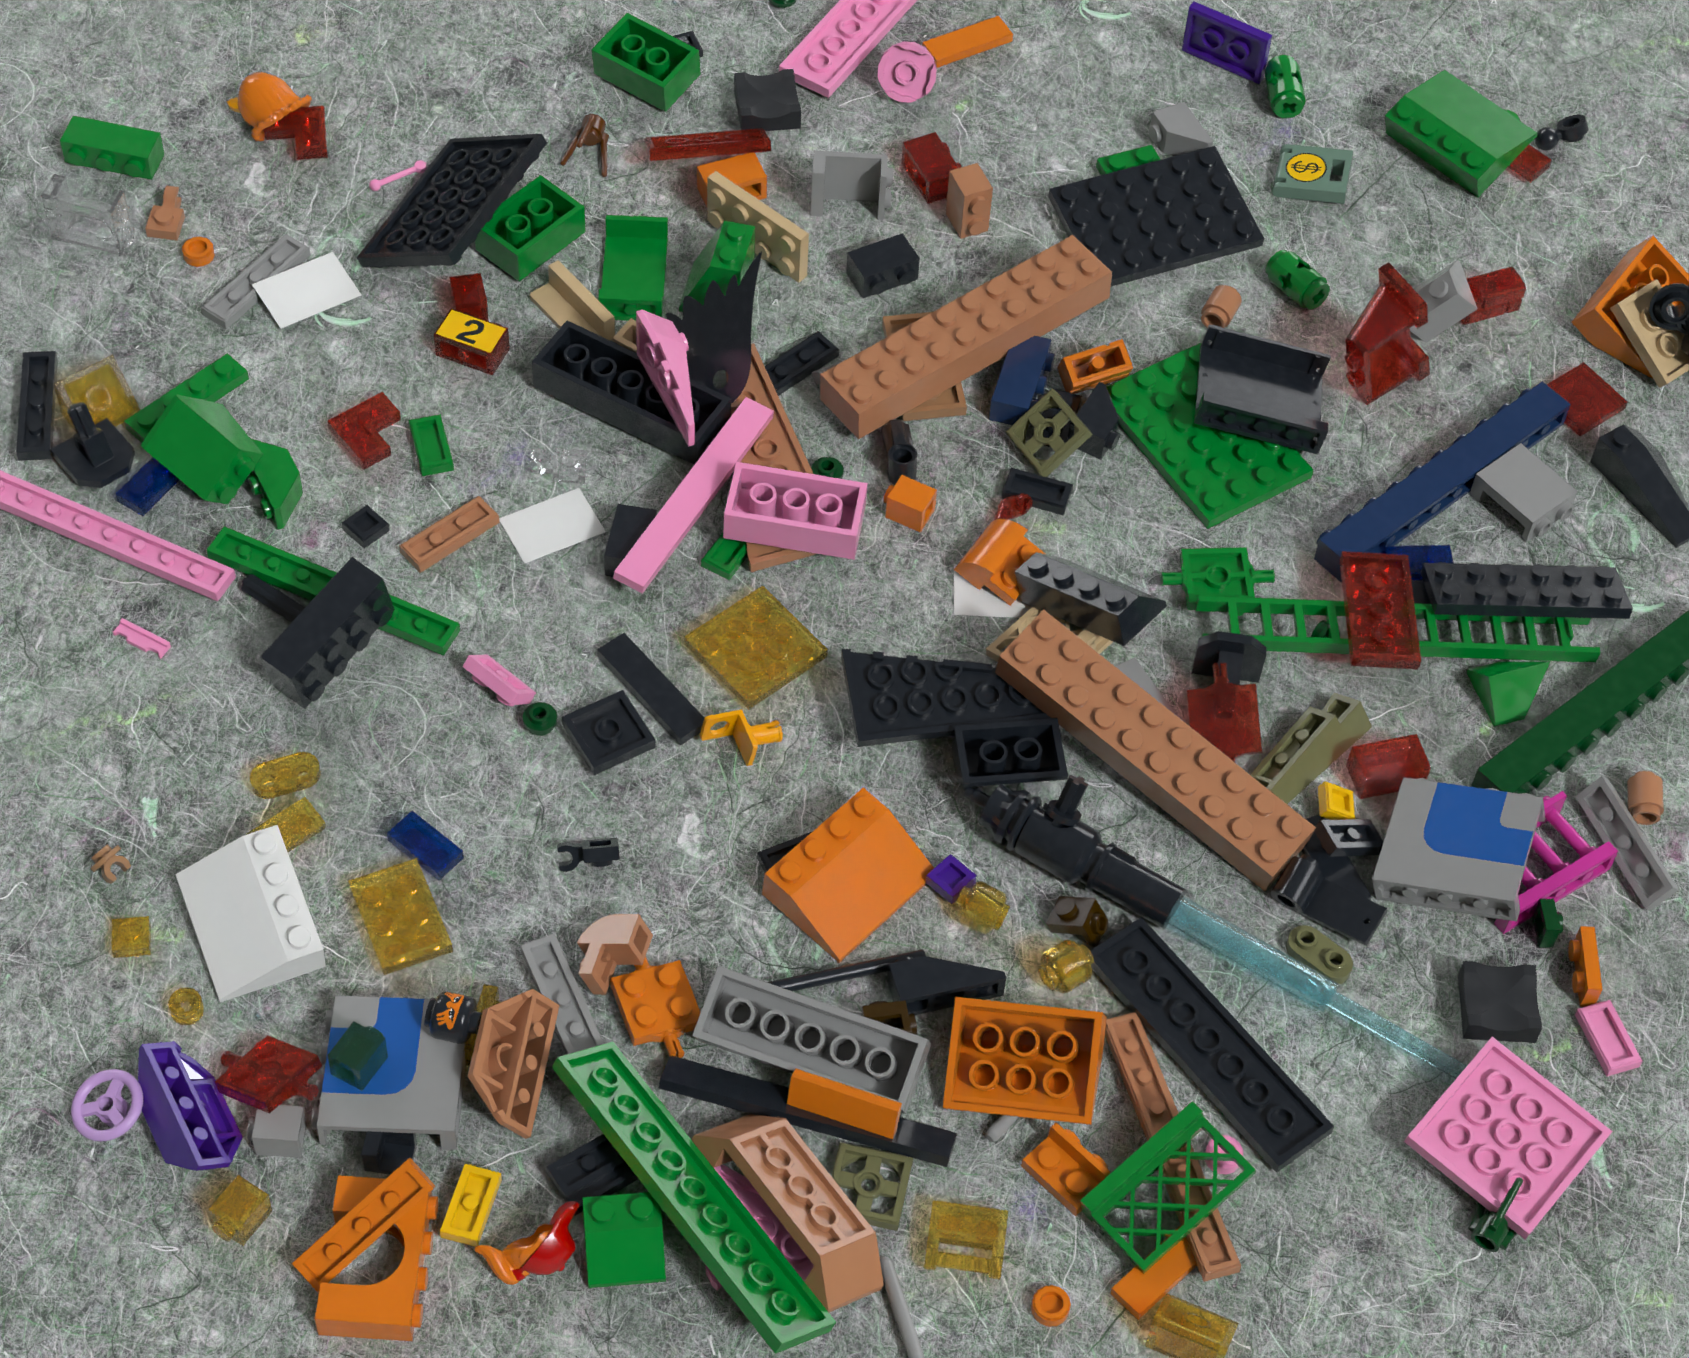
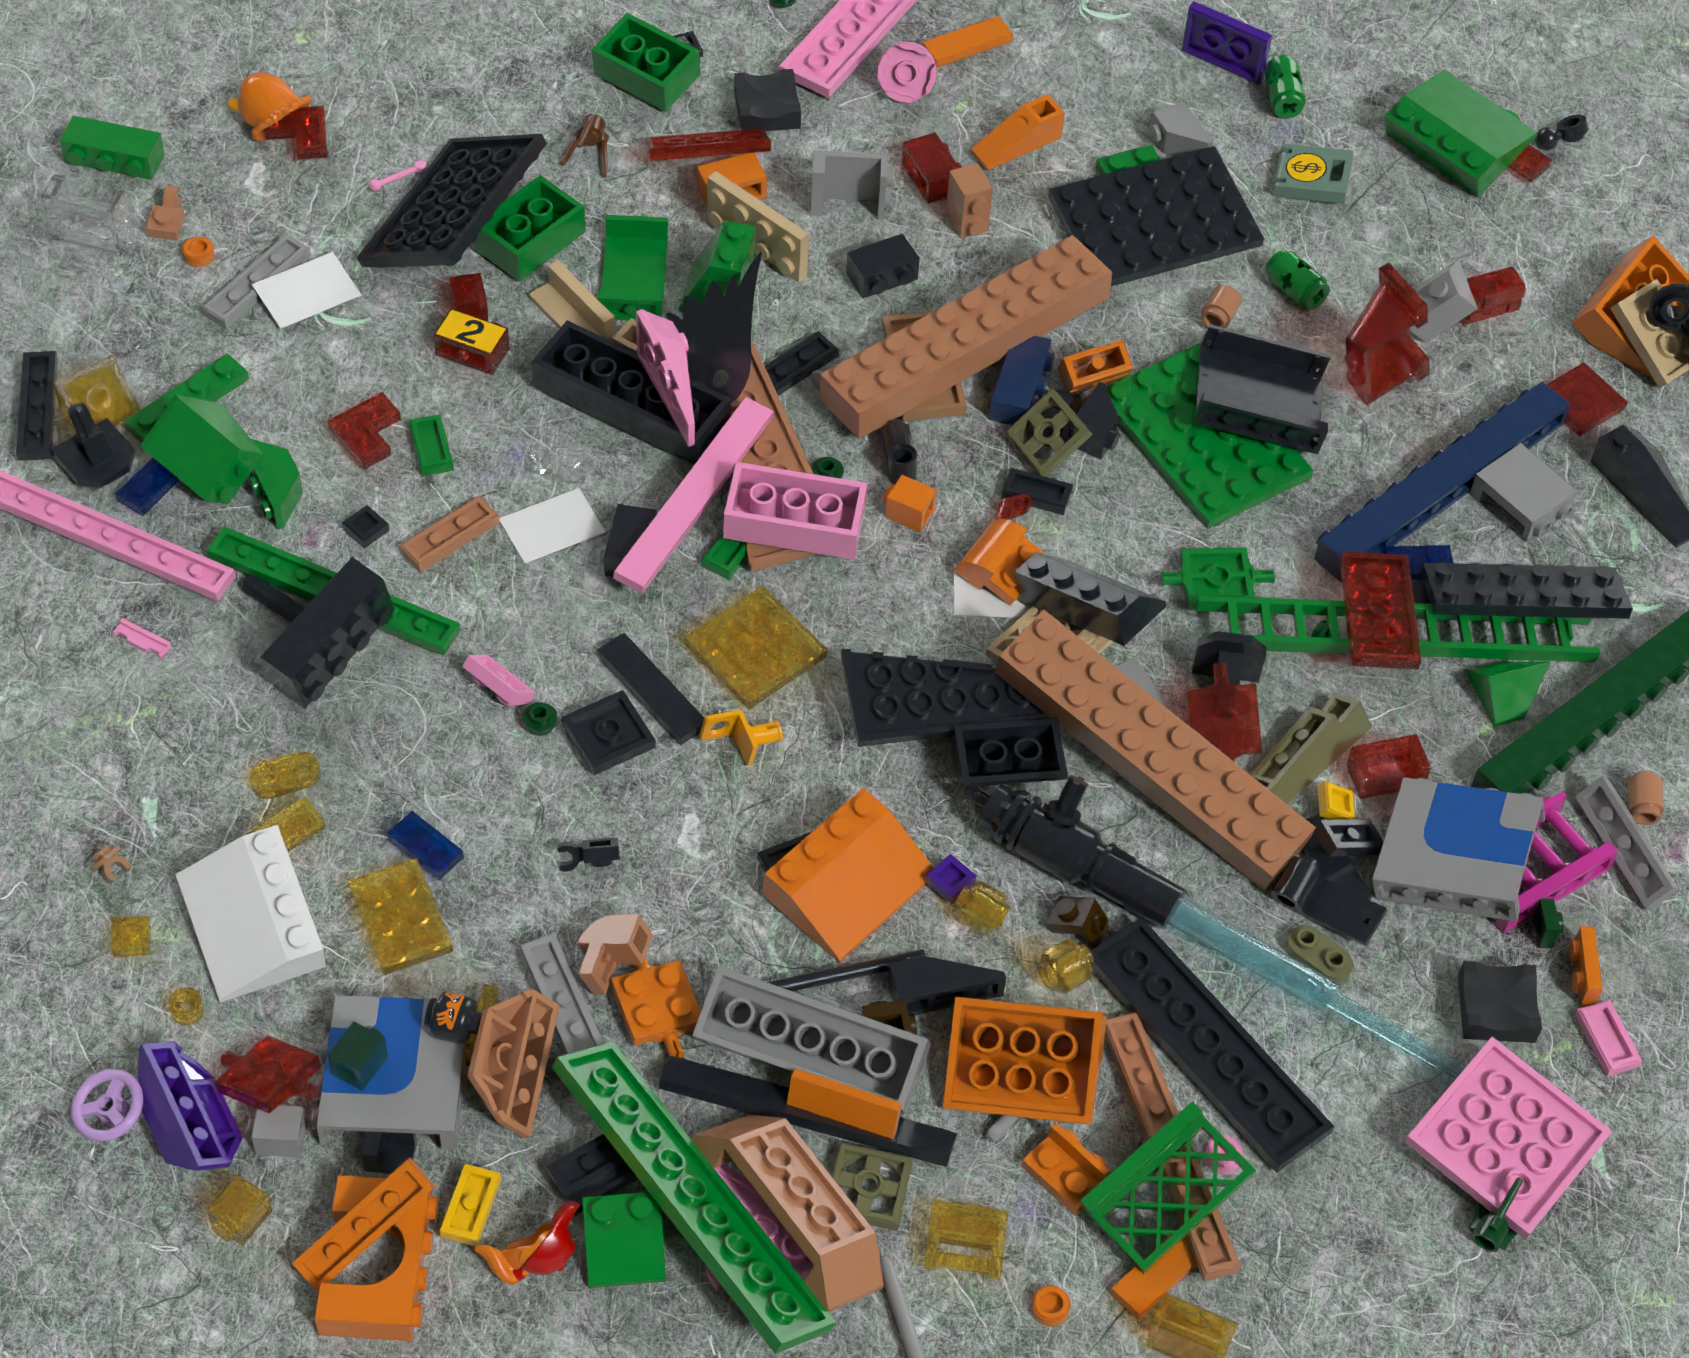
none -> orange slope [971,94,1065,171]

